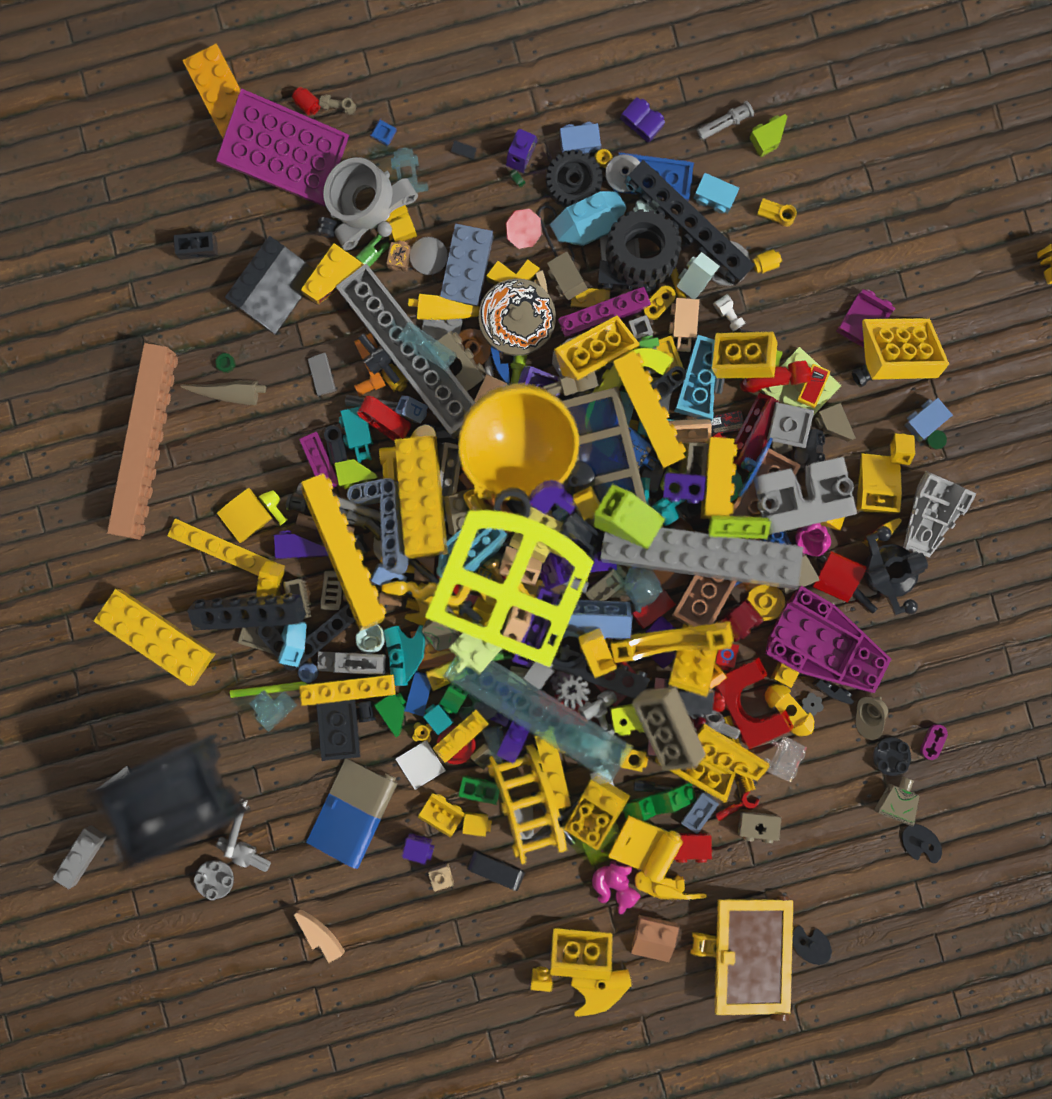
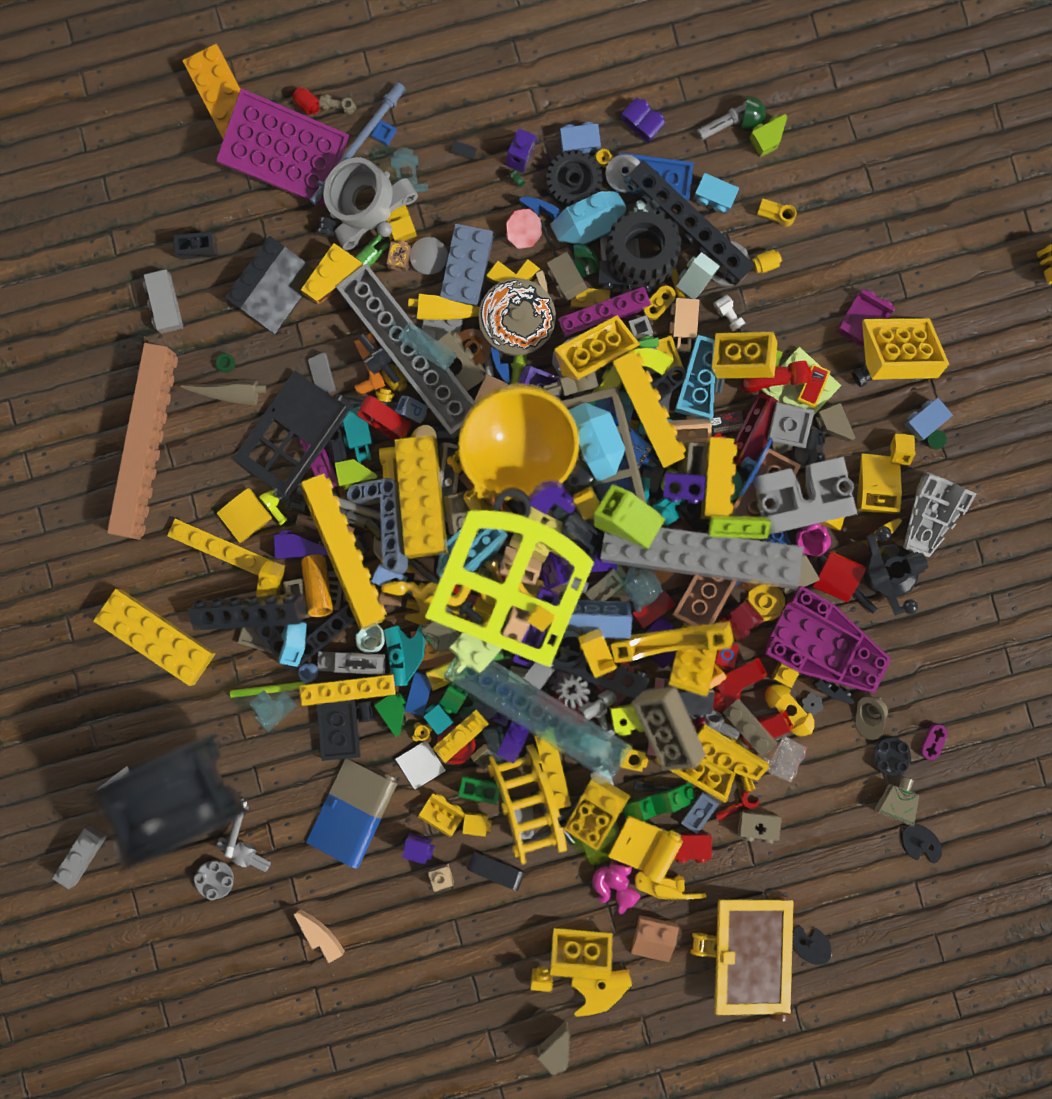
none -> light grey brick [143,270,183,334]
none -> black door [233,370,354,501]
none -> light orange piece [301,555,333,617]
none -> sand blue bar [310,82,406,205]
none -> yellow plate [376,388,395,402]
none -> yellow plate [447,450,463,473]
none -> blue slope [519,197,560,220]
none -> yellow tile [527,605,555,632]
none -> dark tan slope [537,1021,569,1076]
none -> medium azure wedge [568,403,626,482]
none -> dark green helmet [574,245,600,277]
none -> dark tan plate [723,699,778,757]
none -> dark green helmet [741,95,766,131]

